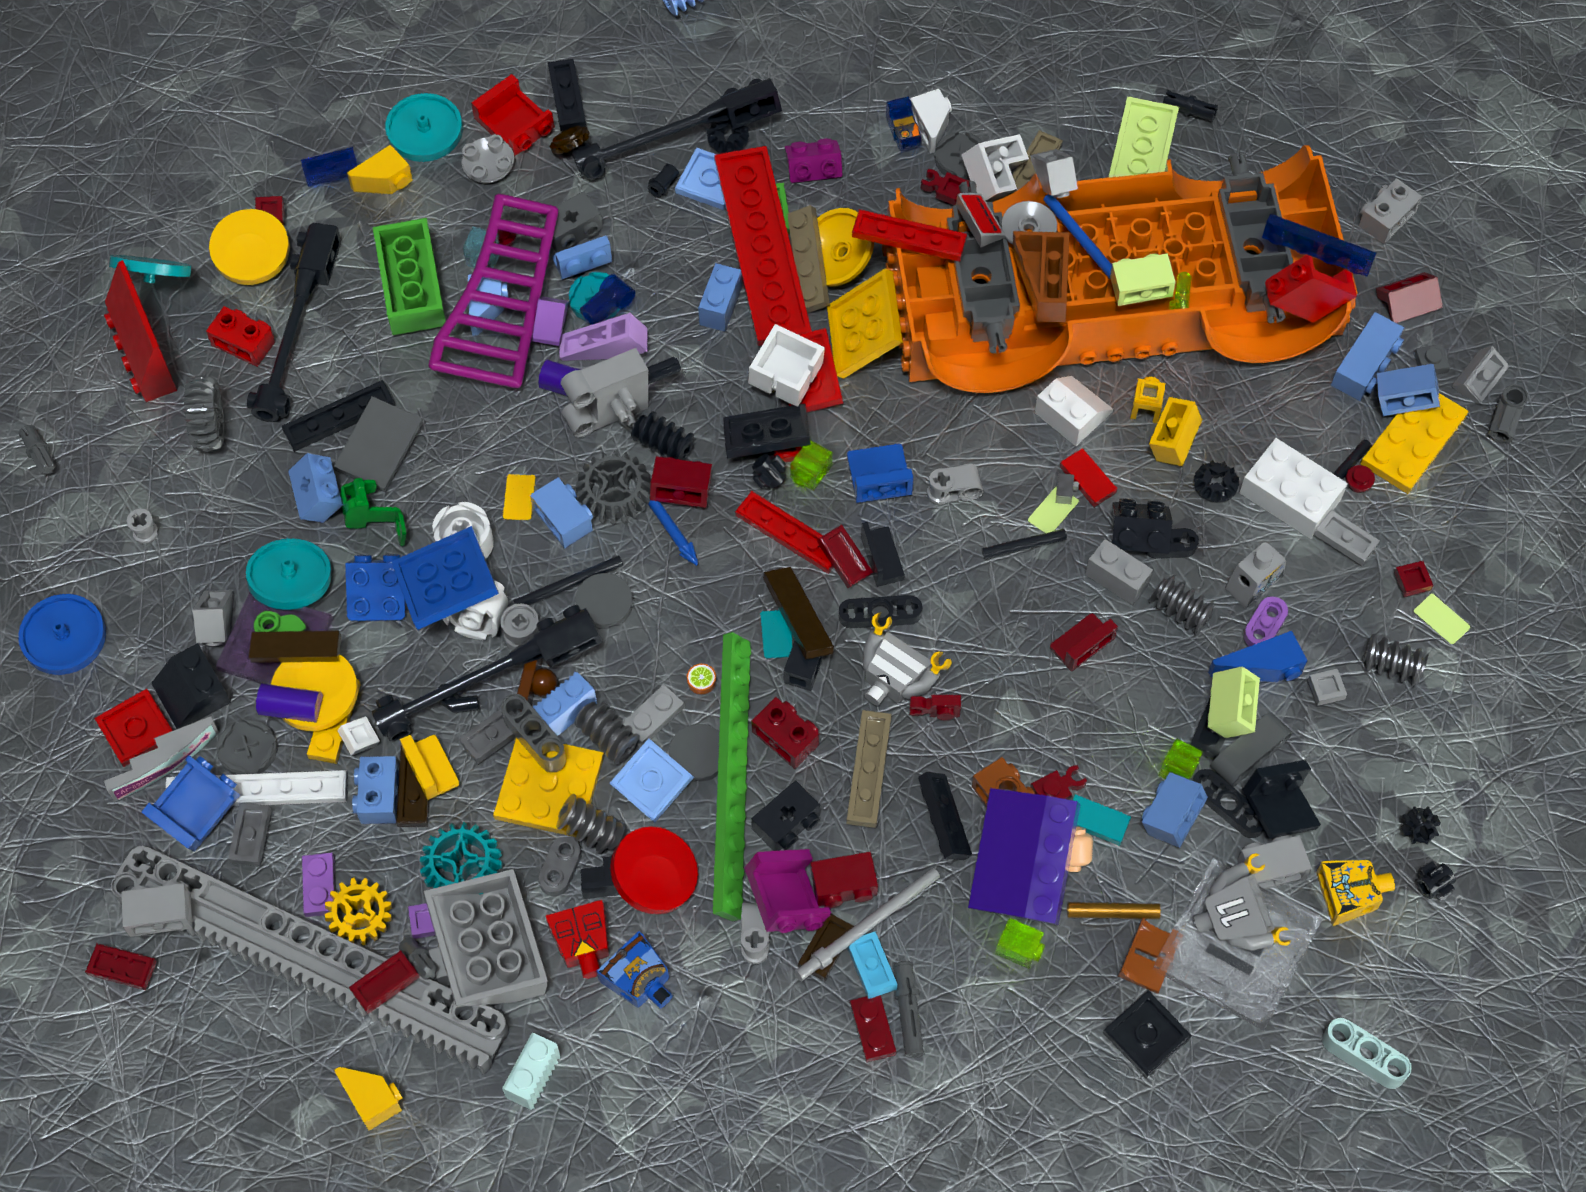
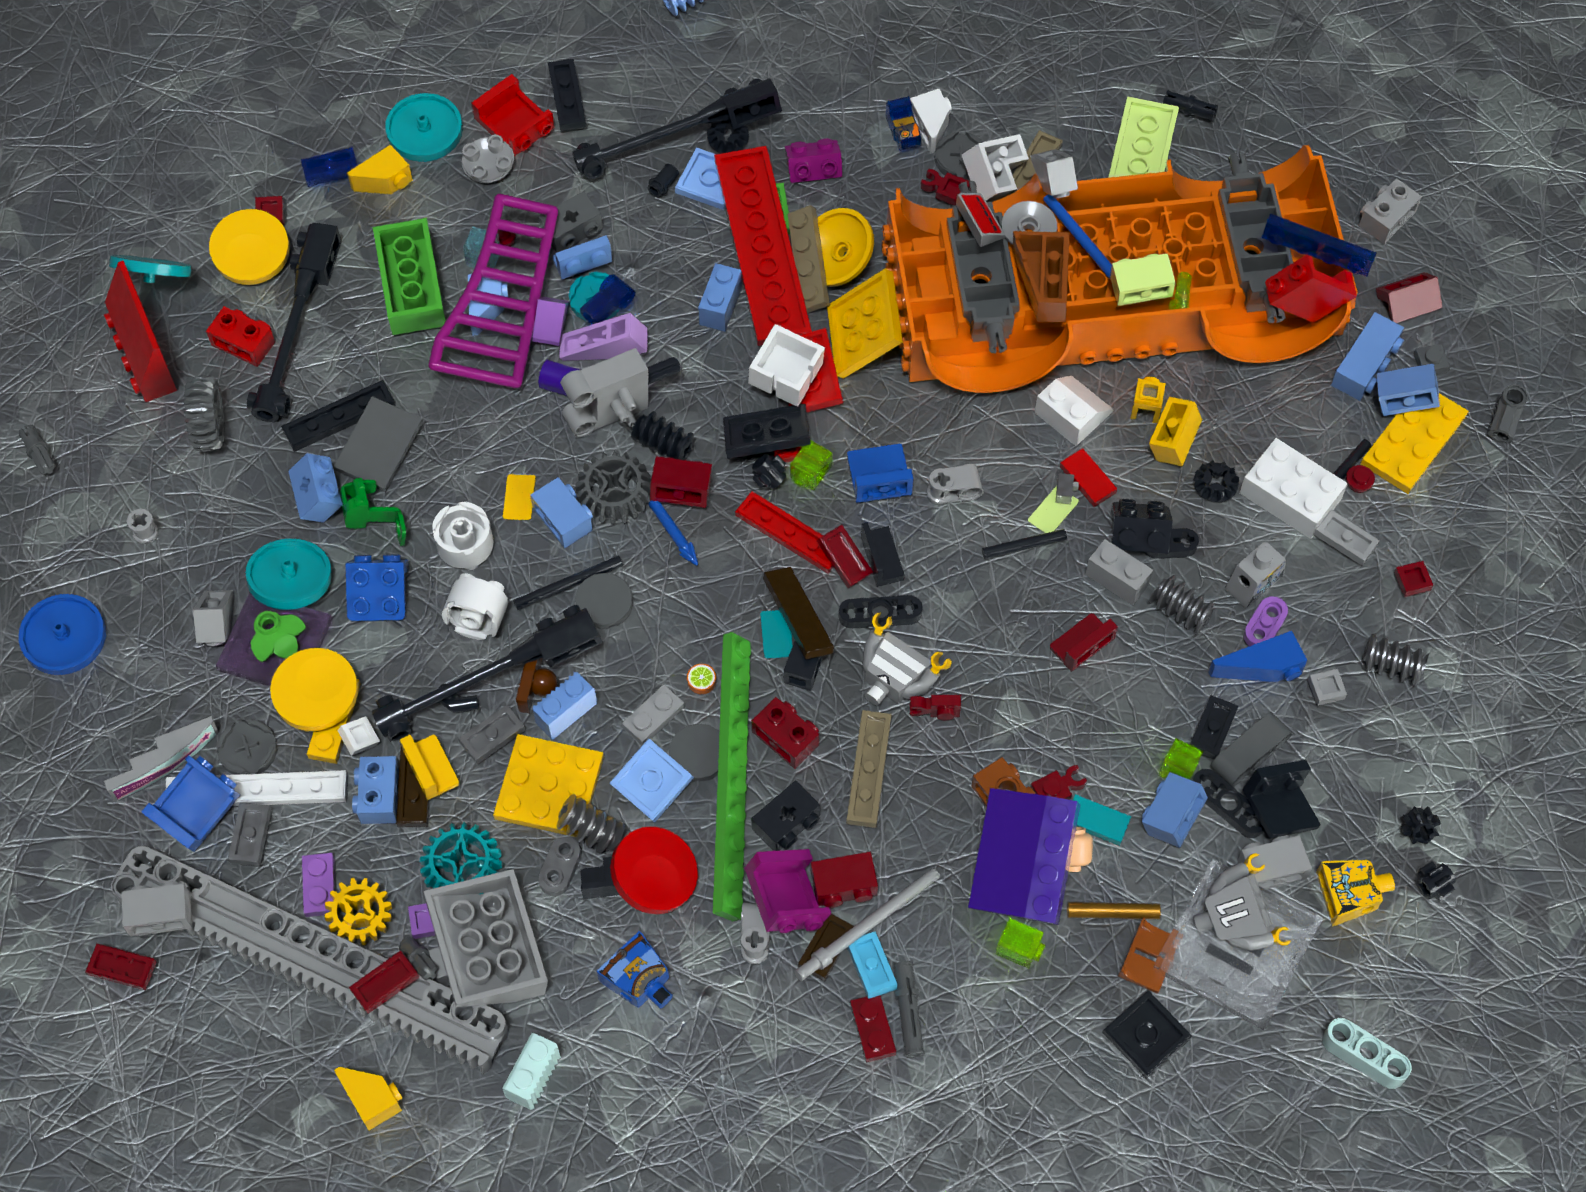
red tile [94,688,172,768] -> none
black slope [151,643,231,729] -> none
dark brown tile [248,631,341,663] -> none
dark purple brick [256,684,323,723] -> none
blue plate [391,526,499,630] -> none
light grey wheel [501,603,539,651] -> none
dark grey beam [501,694,566,773] -> none
red torso [546,900,609,979] -> none
dark brown gear [549,126,590,154] -> none
flat silver piece [574,702,640,764] -> none
red tile [852,209,967,262] -> none
black plate [918,772,972,860] -> none
yellowish green brick [1208,667,1260,738] -> none
yellowish green sticker [1414,594,1470,644] -> none
light grey slope [1452,346,1509,404] -> none

